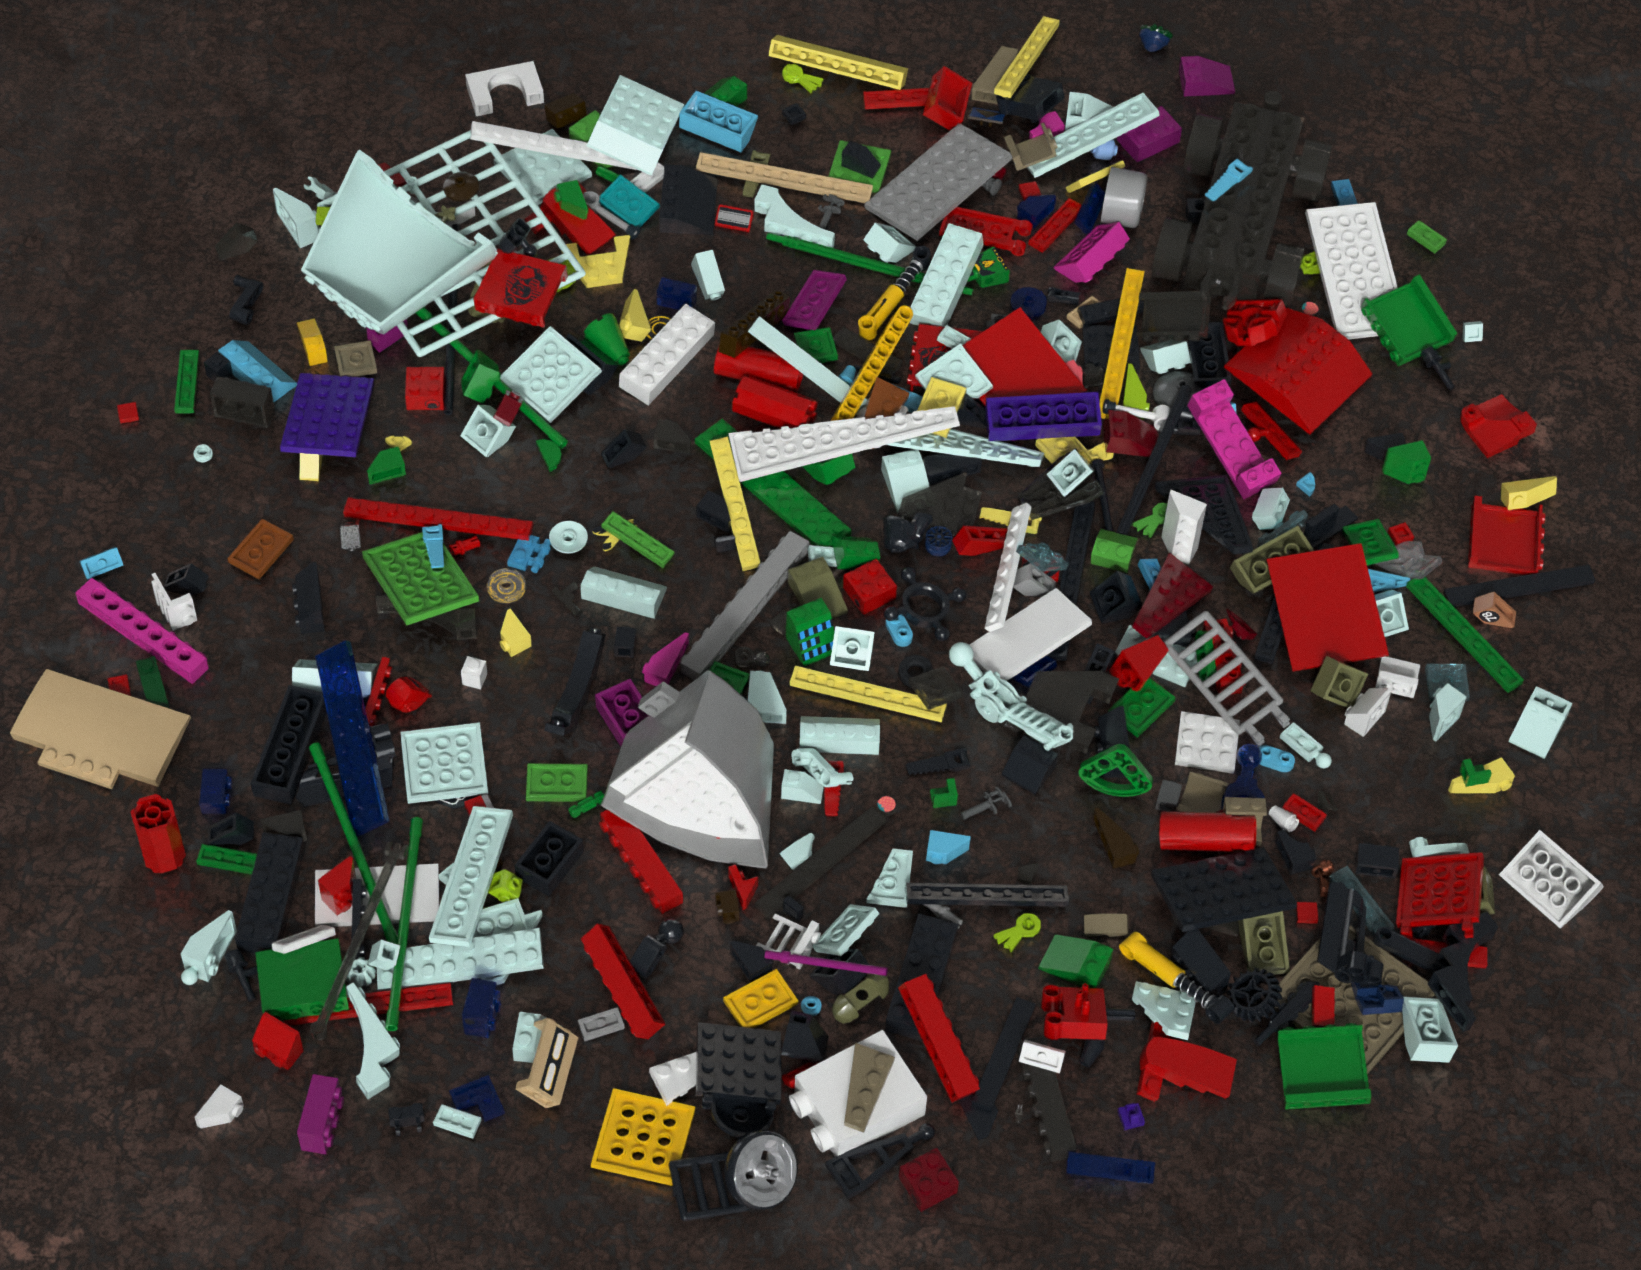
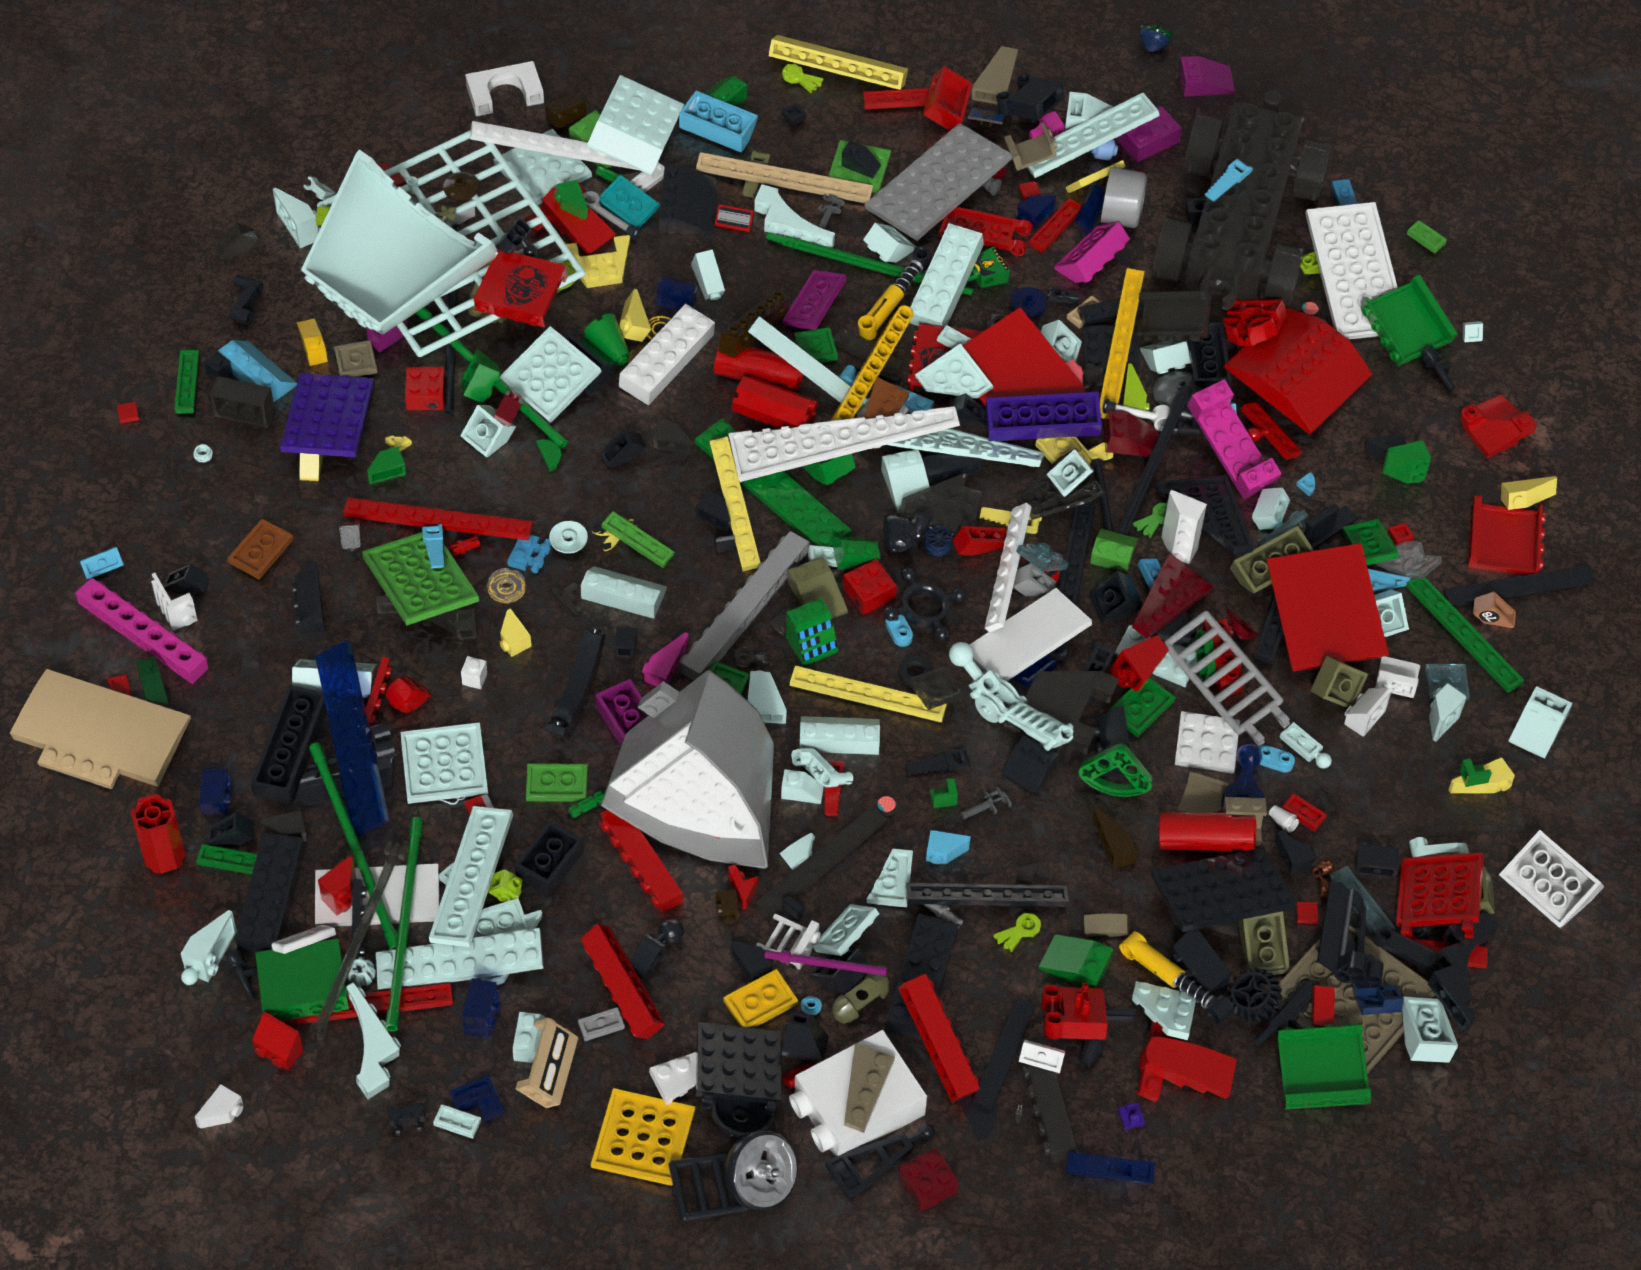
magenta brick [297,1074,344,1154] -> none
light aqua brick [368,940,400,971] -> none
light aqua slope [830,626,875,671] -> none
light yellow tile [917,377,967,438] -> none
light yellow plate [994,16,1059,98] -> none
dark grey brick [1155,780,1182,812] -> none

